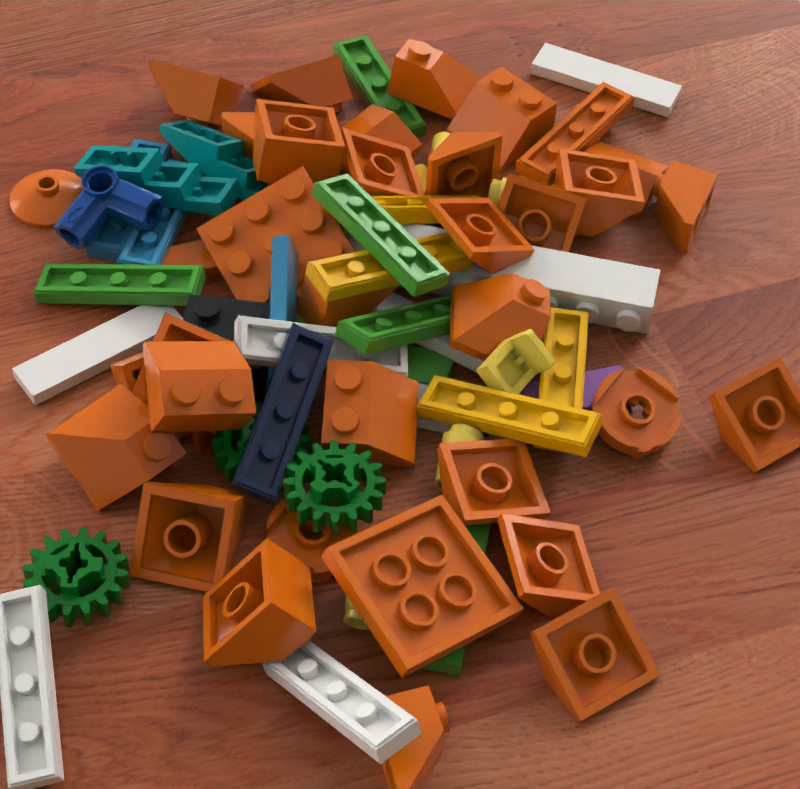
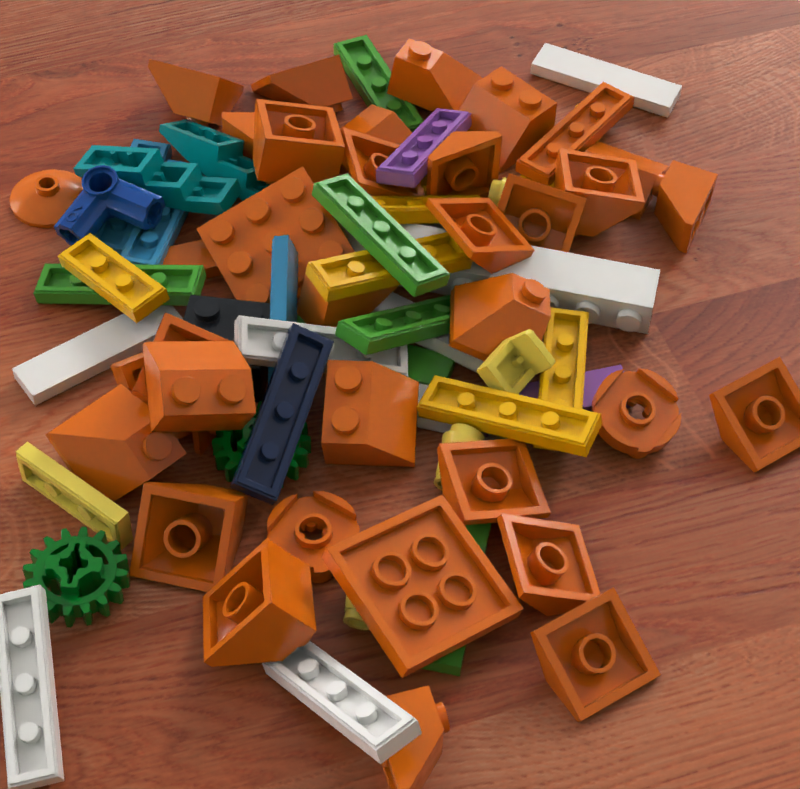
green gear [283,440,386,535] -> none
none -> light yellow tile [16,442,134,550]
none -> yellow tile [58,233,170,323]
none -> medium lavender tile [376,108,472,188]

